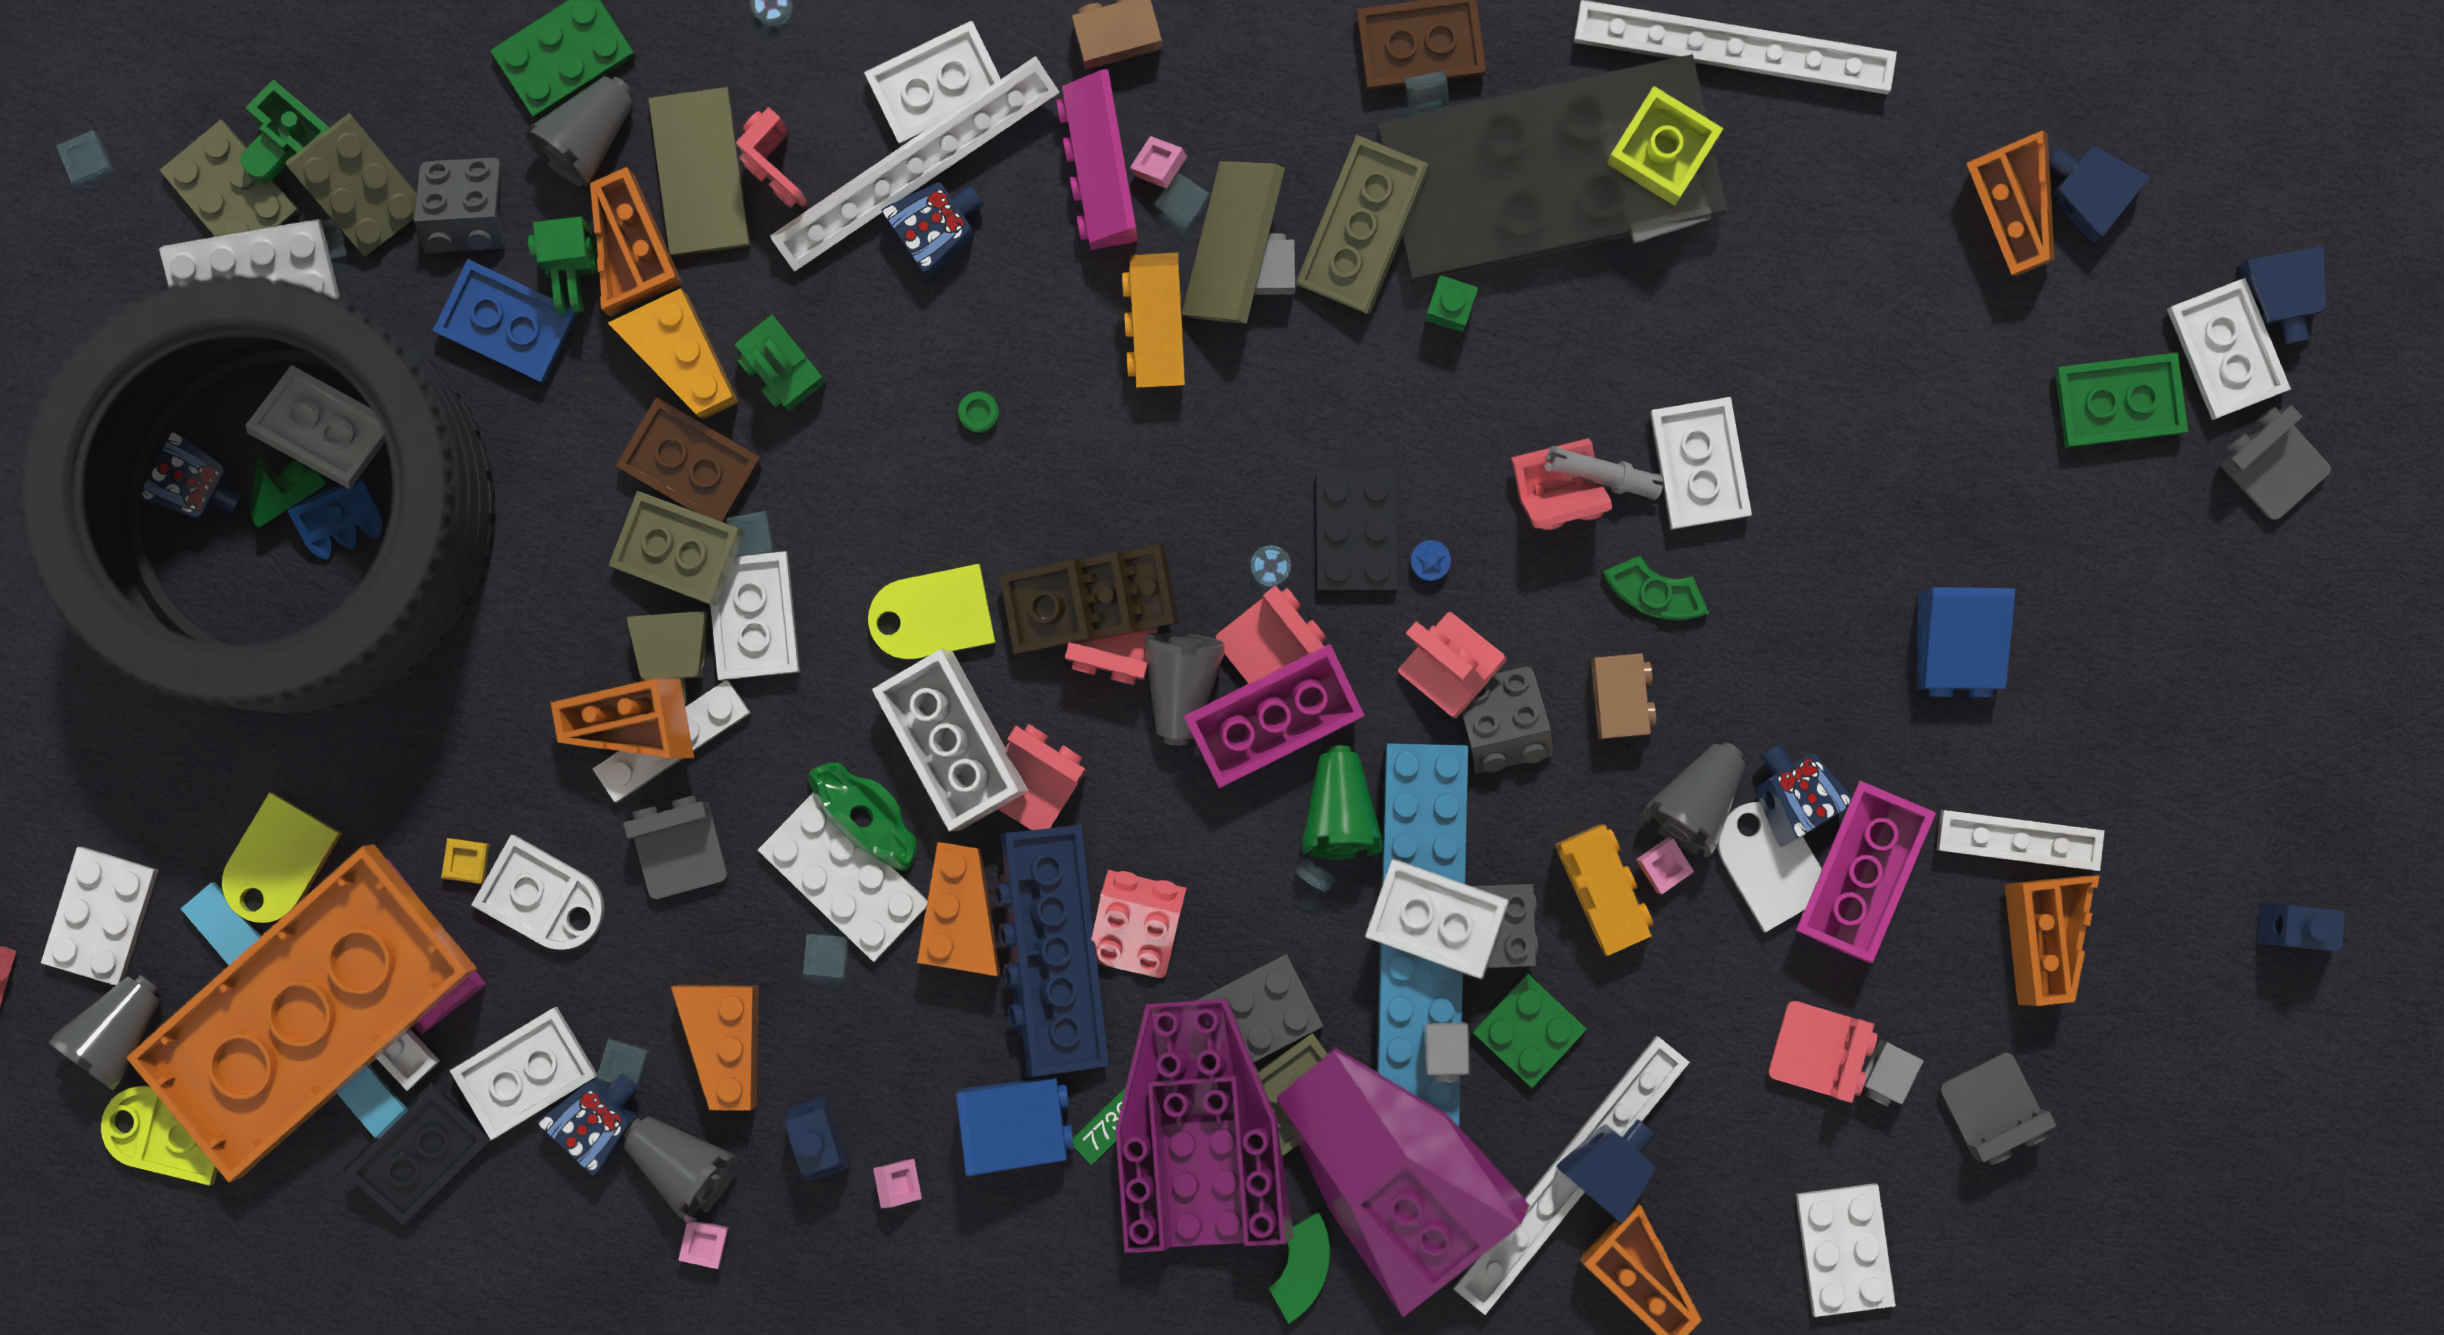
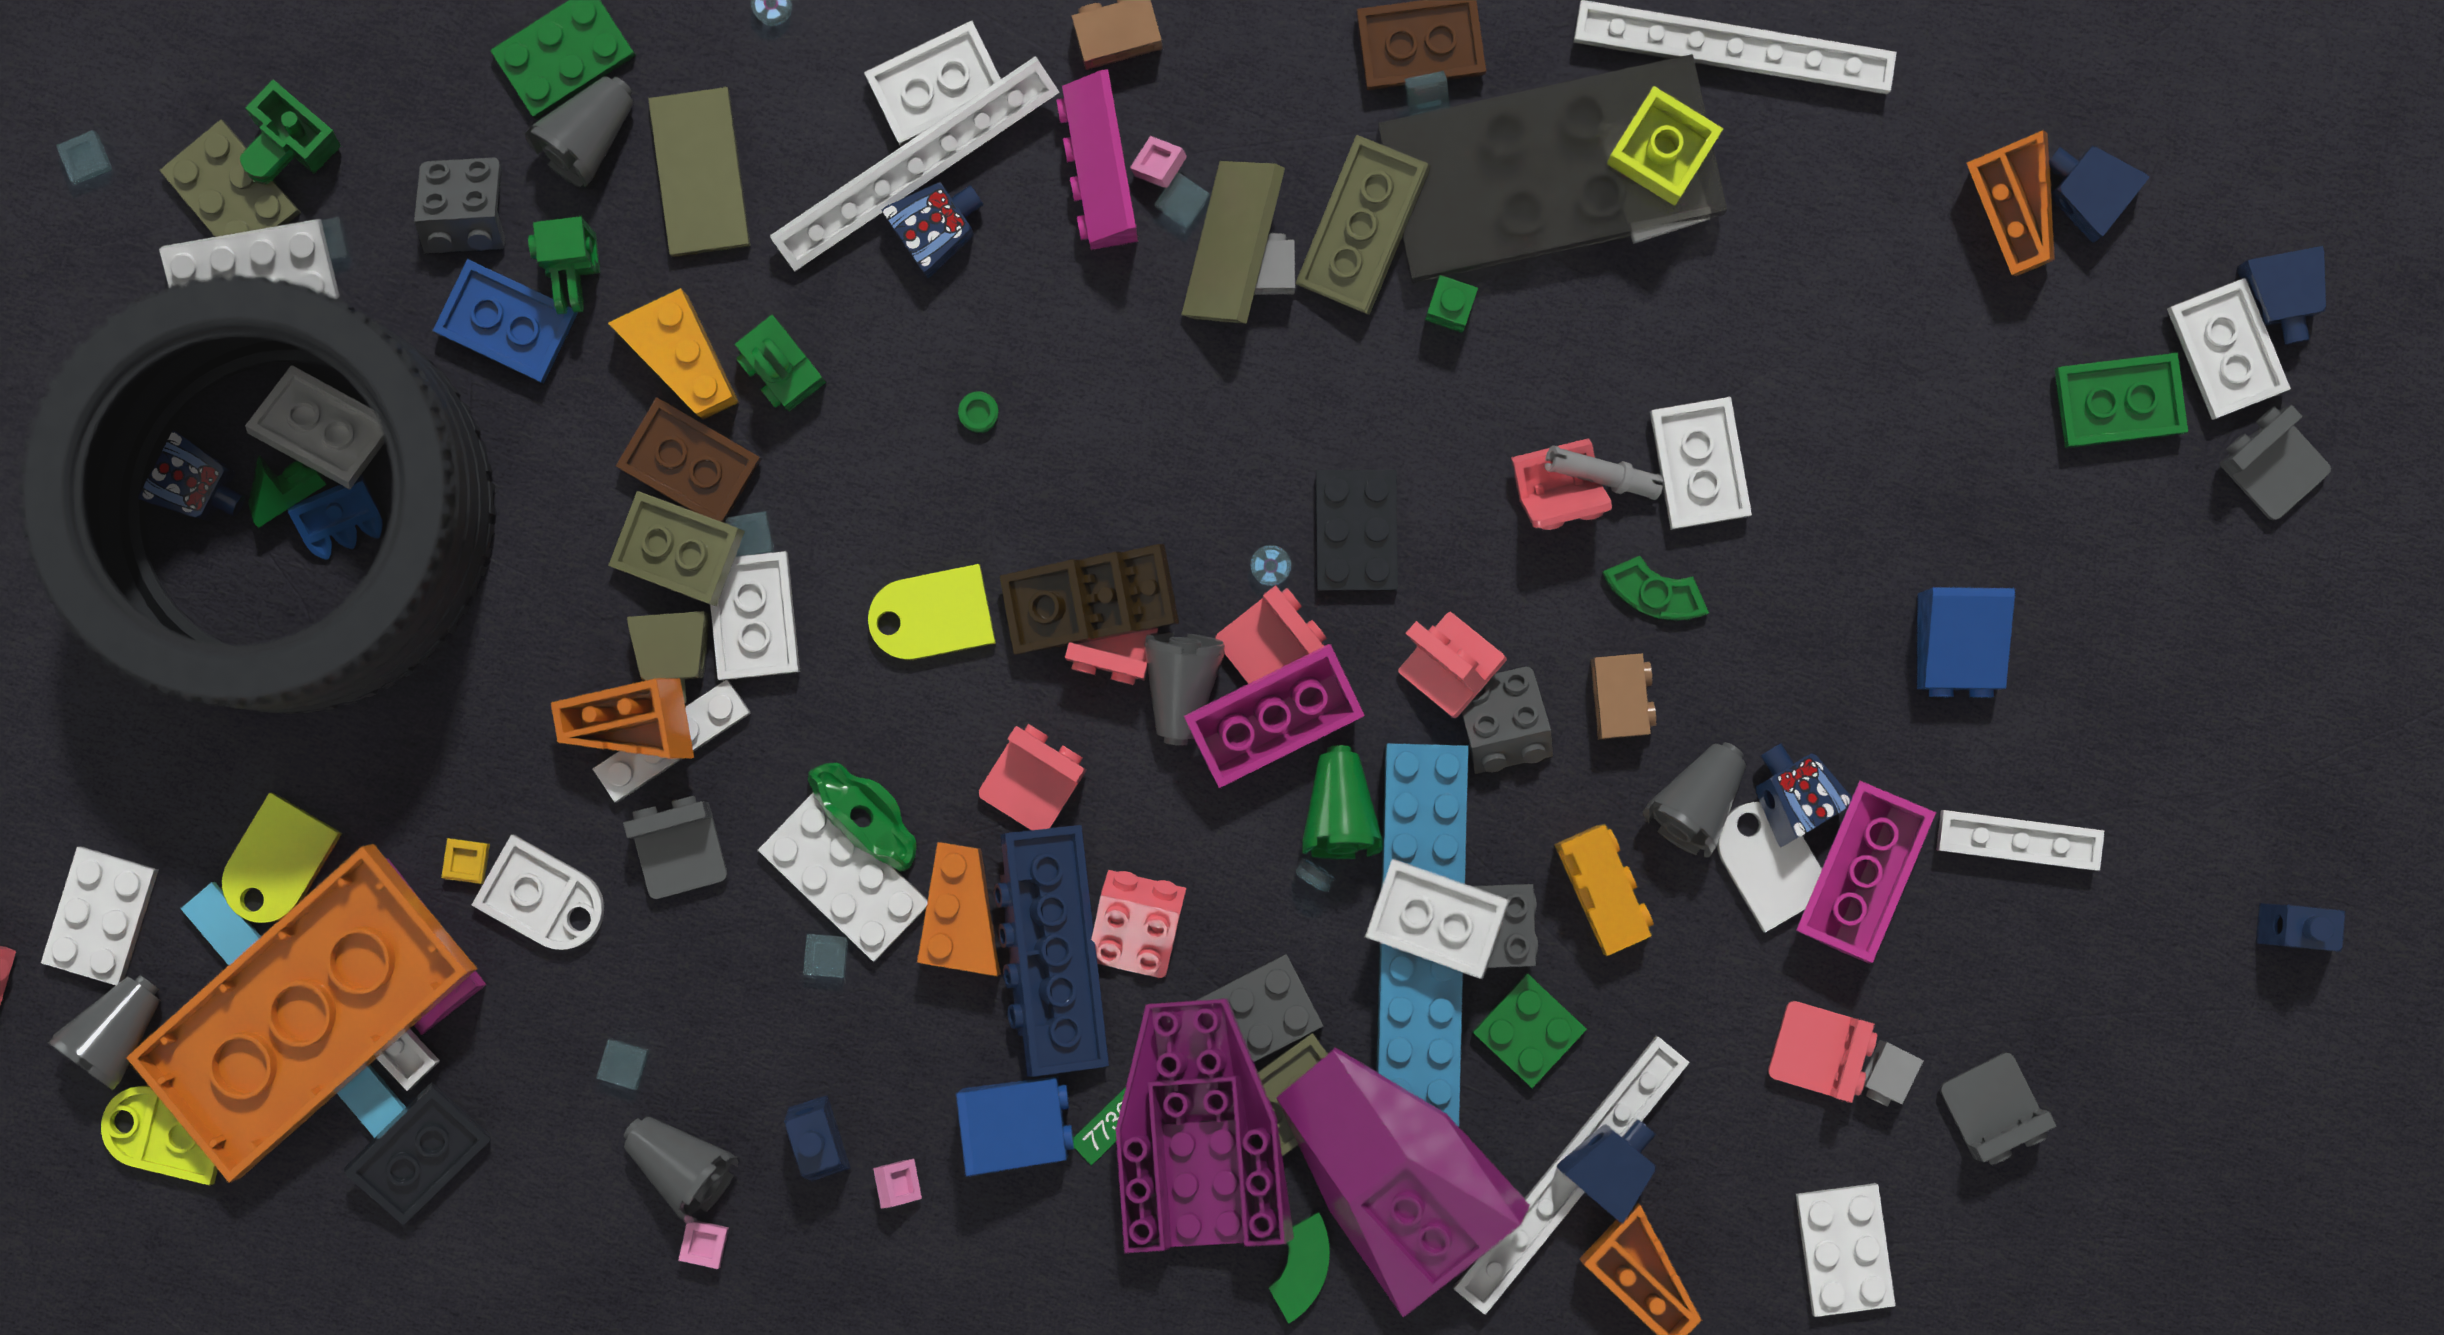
olive plate [286,113,417,257] -> none
white plate [450,1007,598,1140] -> none
torso [537,1073,639,1176] -> none
orange wedge [590,167,682,316] -> none
orange wedge [671,985,759,1110] -> none
coral bracket [736,107,809,209] -> none
white brick [872,649,1029,831] -> none
light orange wedge [1122,253,1185,388] -> none
blue tile [1410,540,1451,581] -> none
light grey brick [1424,1022,1469,1082] -> none
bright pink plate [1636,837,1694,894] -> none
orange wedge [2005,876,2100,1006] -> none

